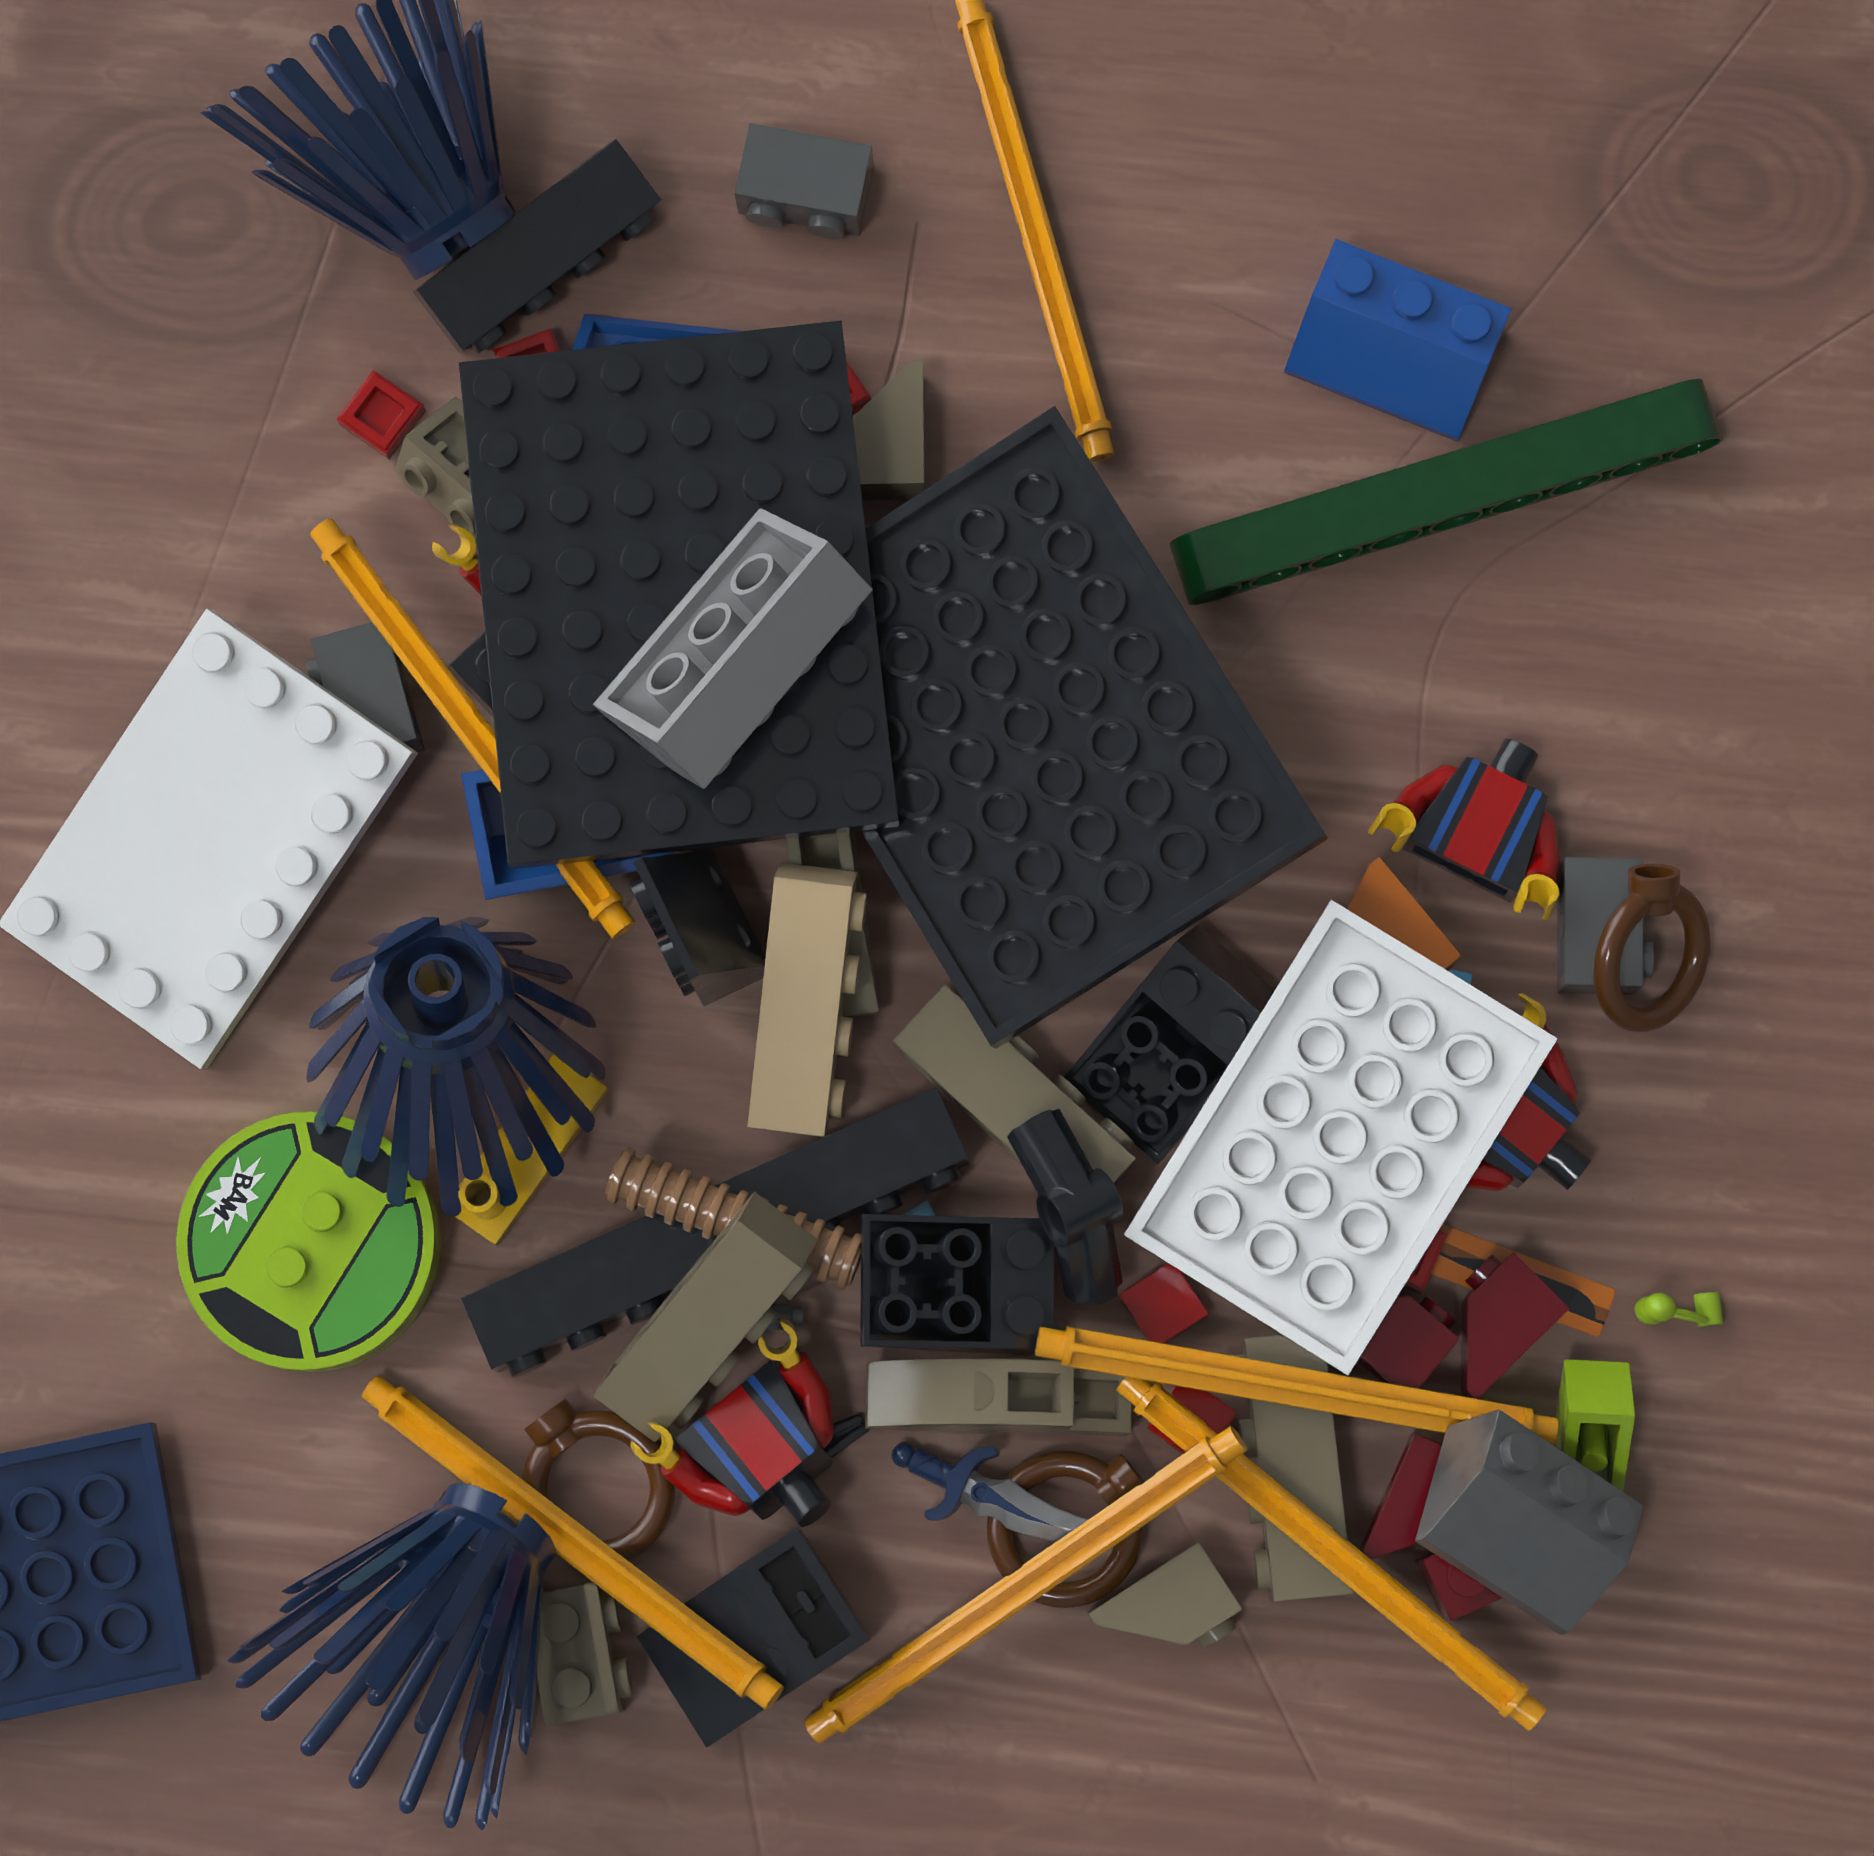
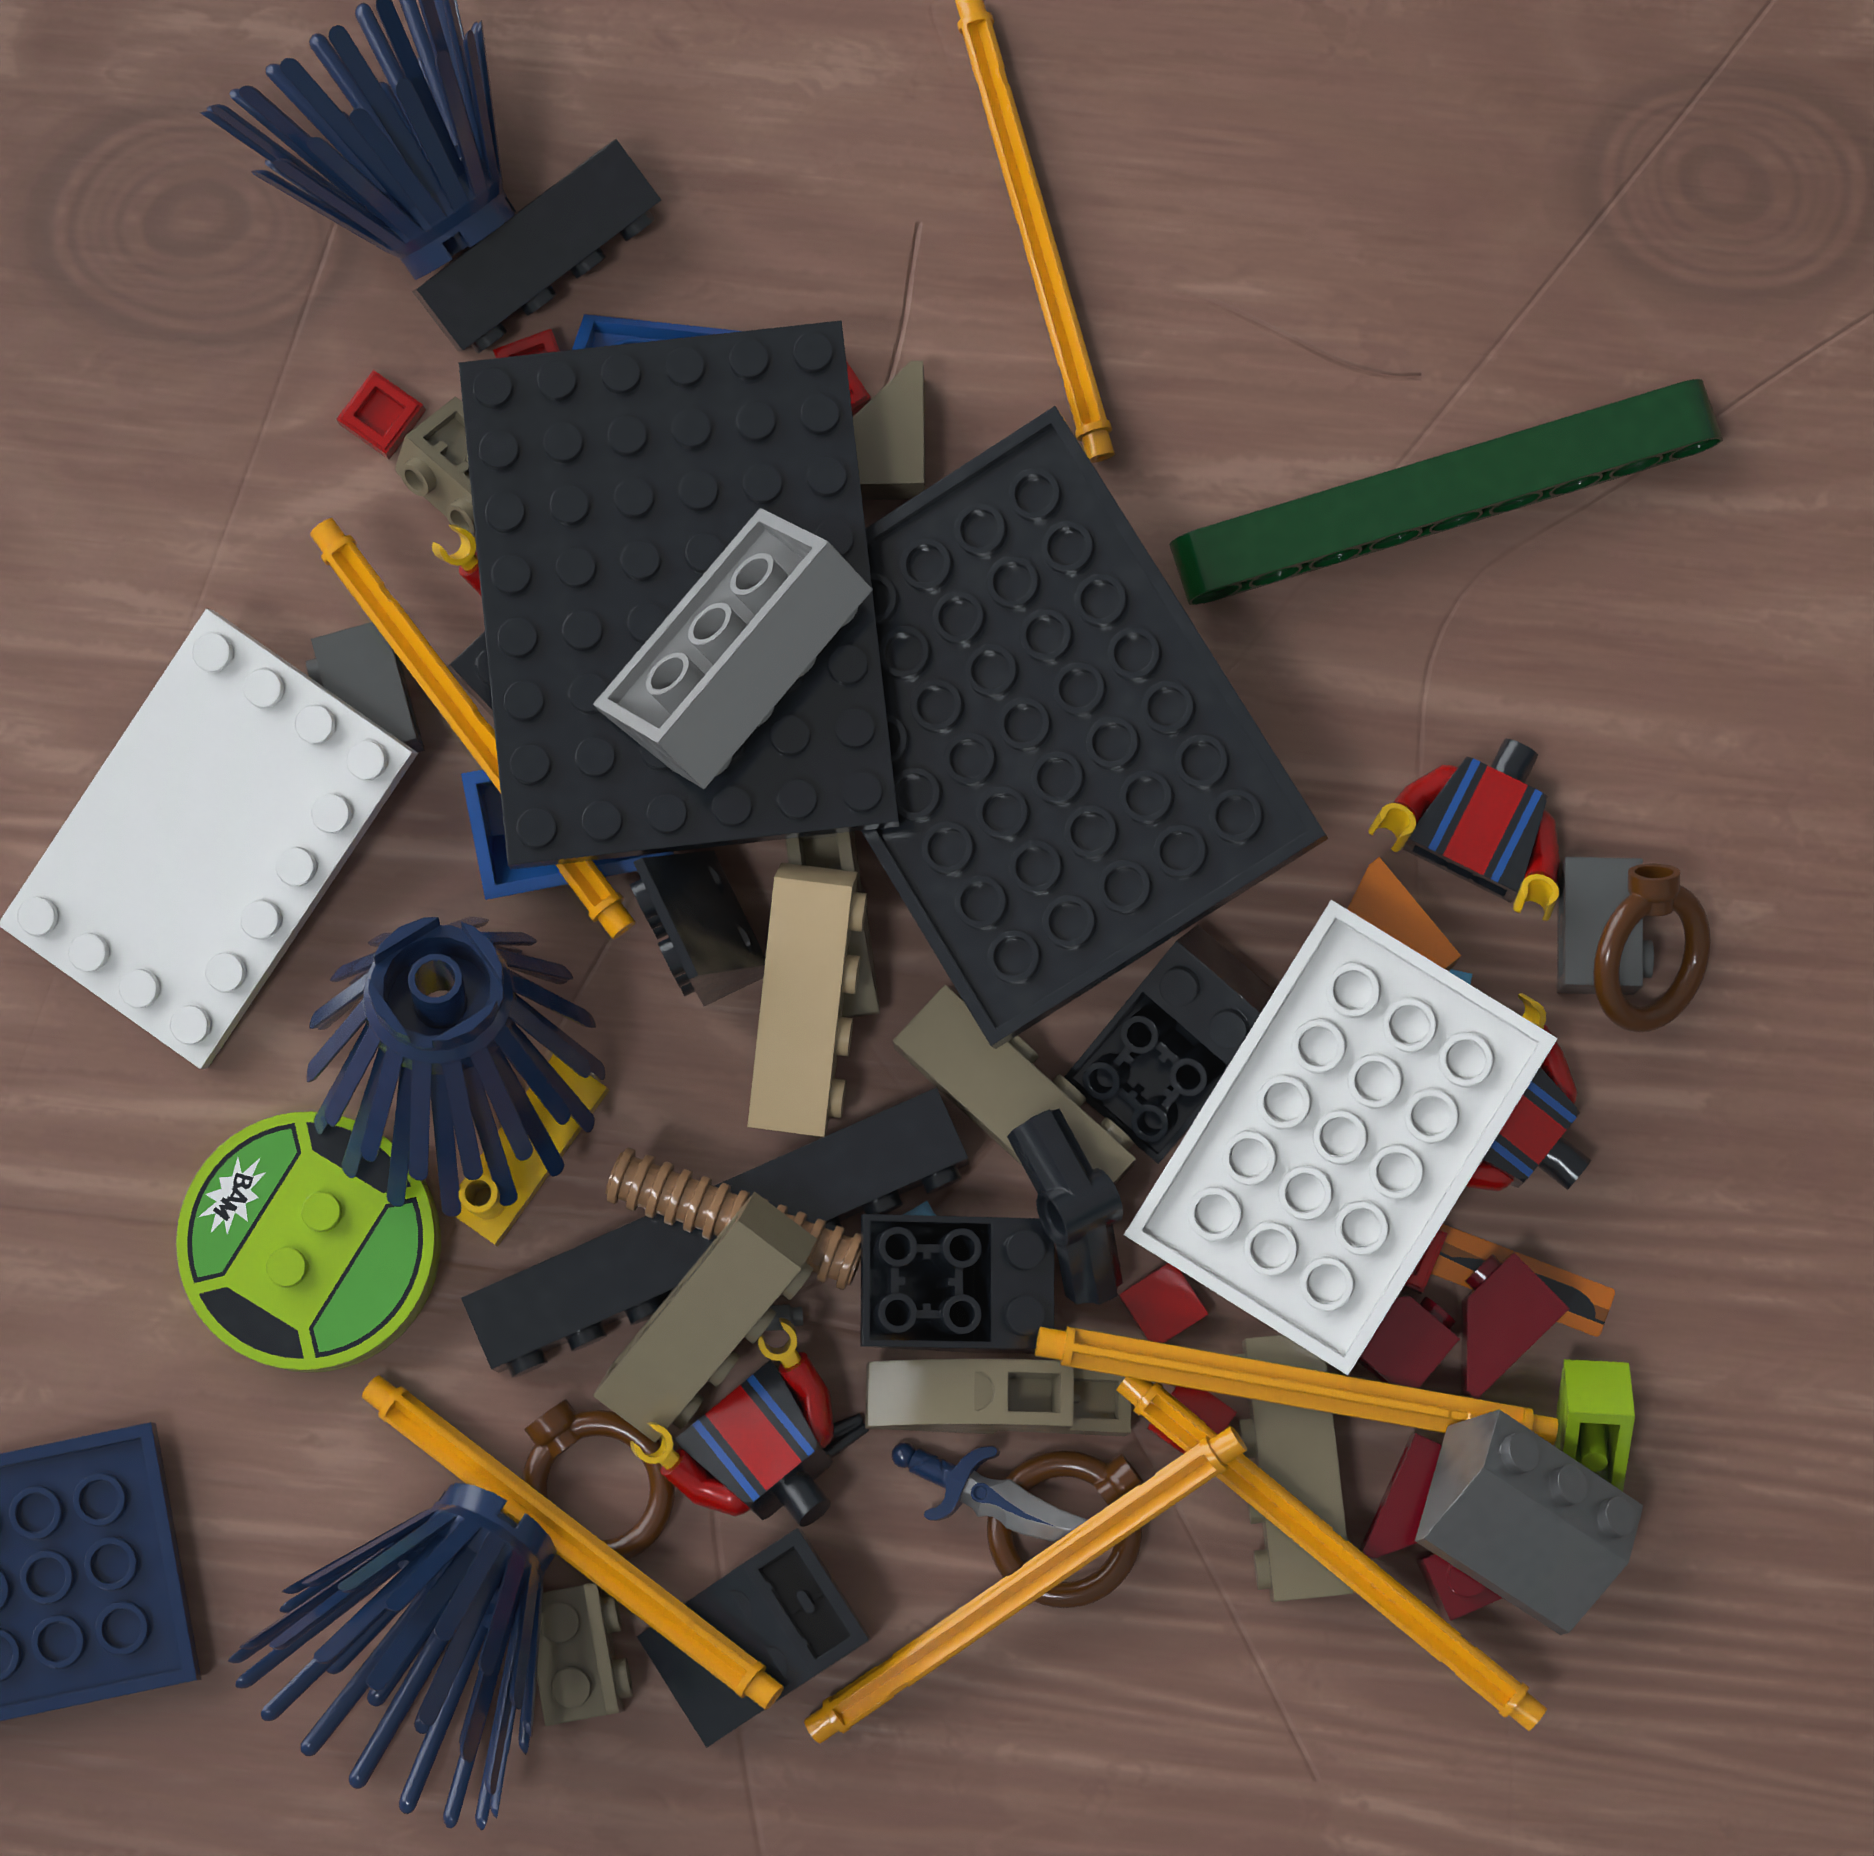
dark grey brick [734,123,874,239] -> none
dark tan slope [1088,1542,1242,1649] -> none
blue slope [1284,239,1512,442] -> none
lime piece [1634,1292,1724,1327] -> none

